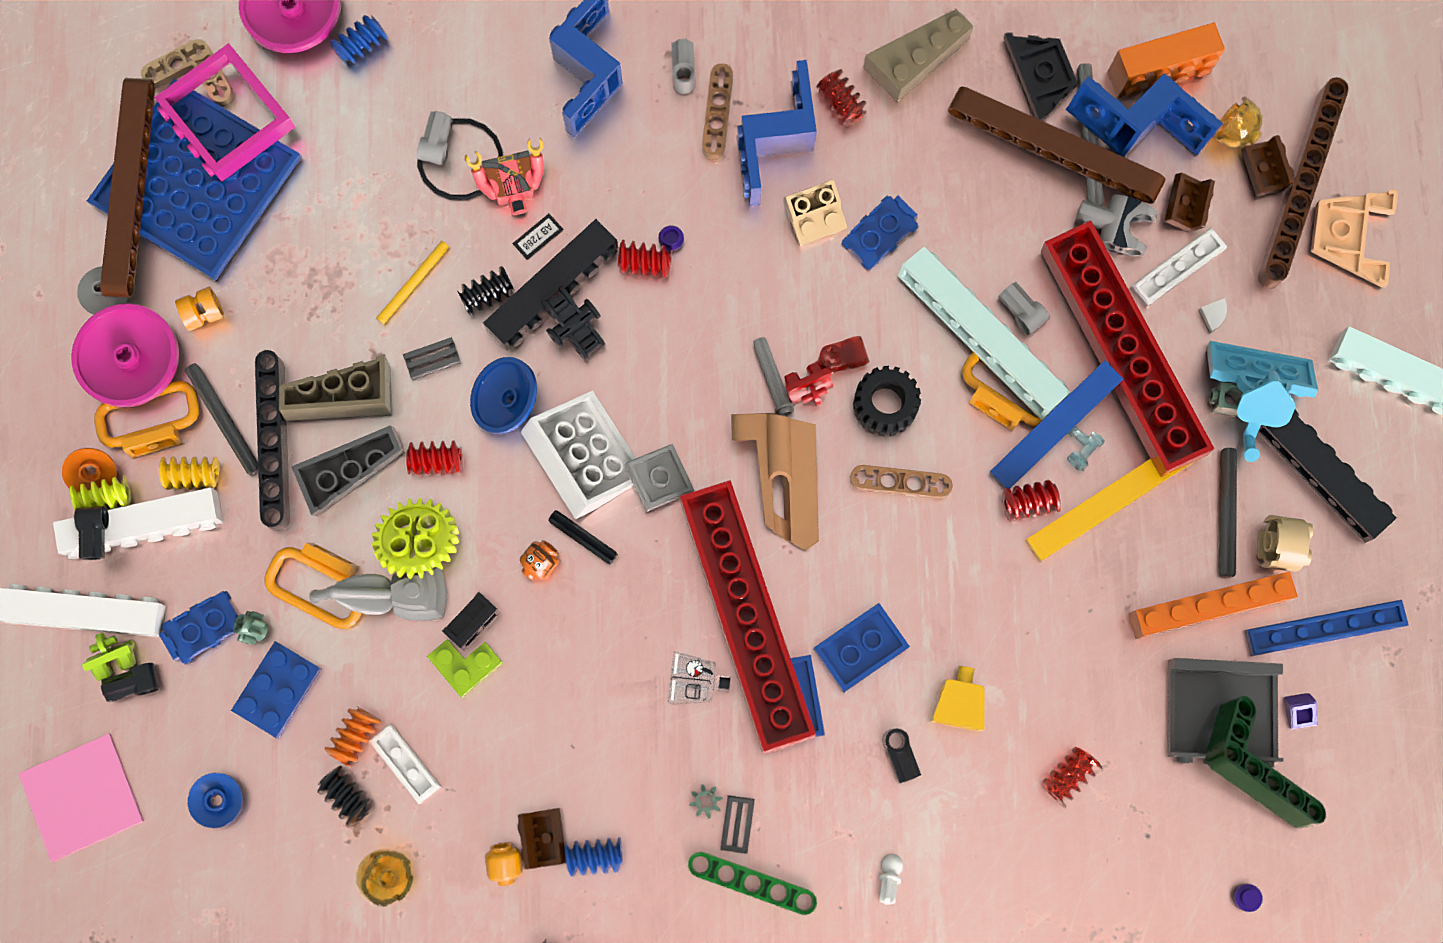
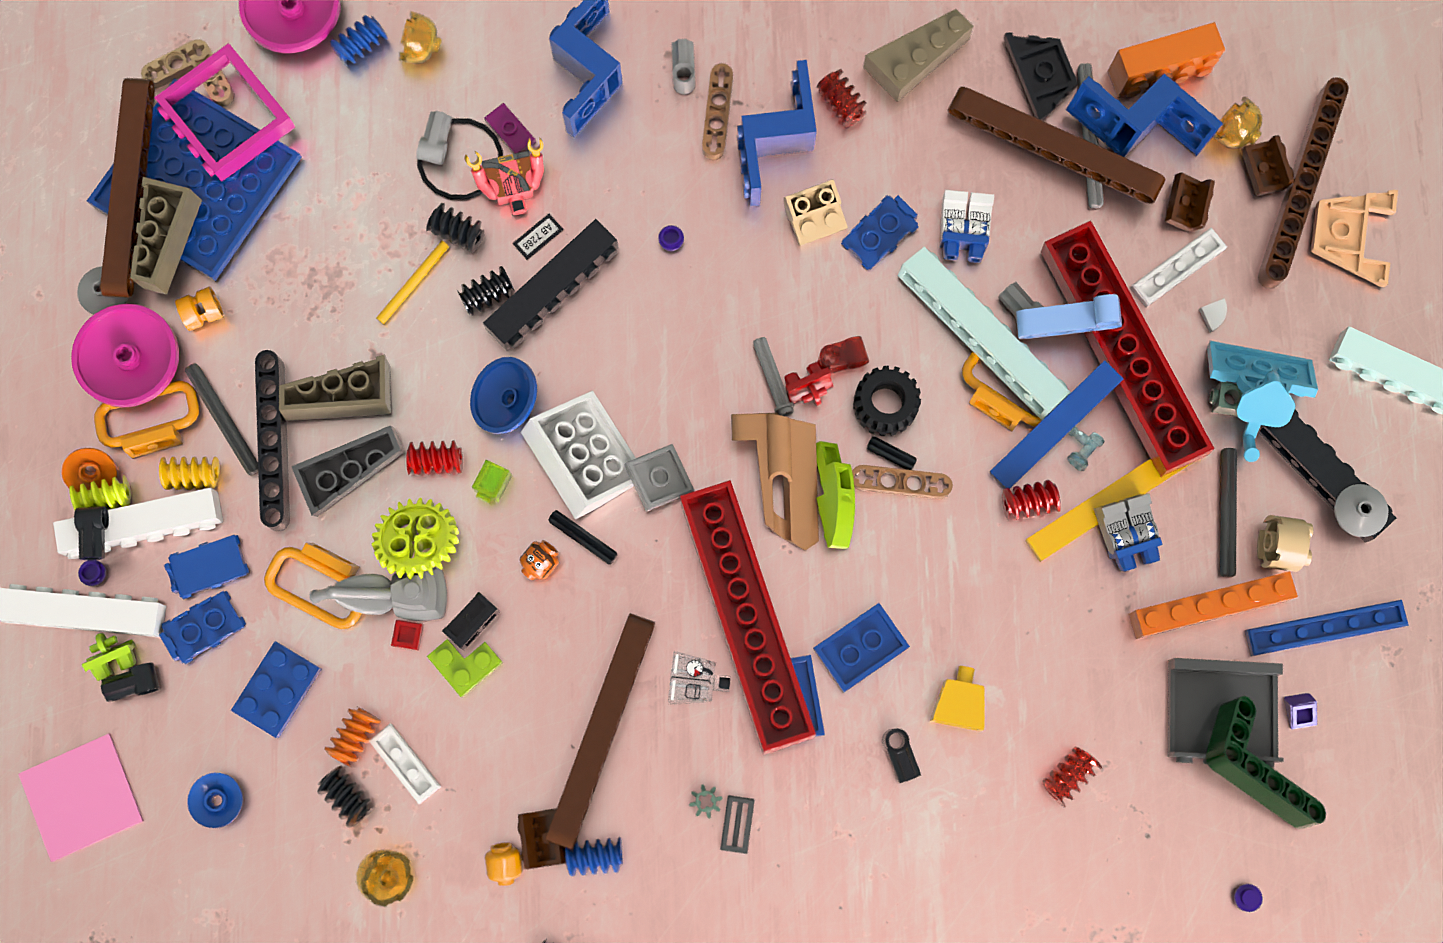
sand green gear [233,611,268,645] -> none
dark grey tile [403,337,461,380] -> none
black axle [541,286,606,361] -> none
red piece [618,239,672,278] -> none
green beam [688,852,817,915] -> none
white axle [879,854,903,905] -> none
light grey connector [1075,195,1158,257] -> none
none -> dark purple plate [78,560,106,586]
none -> dark tan wedge [130,177,202,295]
none -> blue piece [164,535,249,599]
none -> red tile [391,620,423,651]
none -> clear yellow cylinder [398,11,441,64]
none -> black piece [426,203,484,253]
none -> clear neon green brick [472,460,512,504]
none -> magenta plate [484,102,536,154]
none -> reddish brown beam [546,613,655,849]
none -> lime slope [816,441,855,549]
none -> black axle [867,436,917,470]
none -> hips [939,190,994,263]
none -> light blue beam [1016,294,1122,339]
none -> hips [1094,493,1163,572]
none -> light grey dish [1334,484,1388,537]

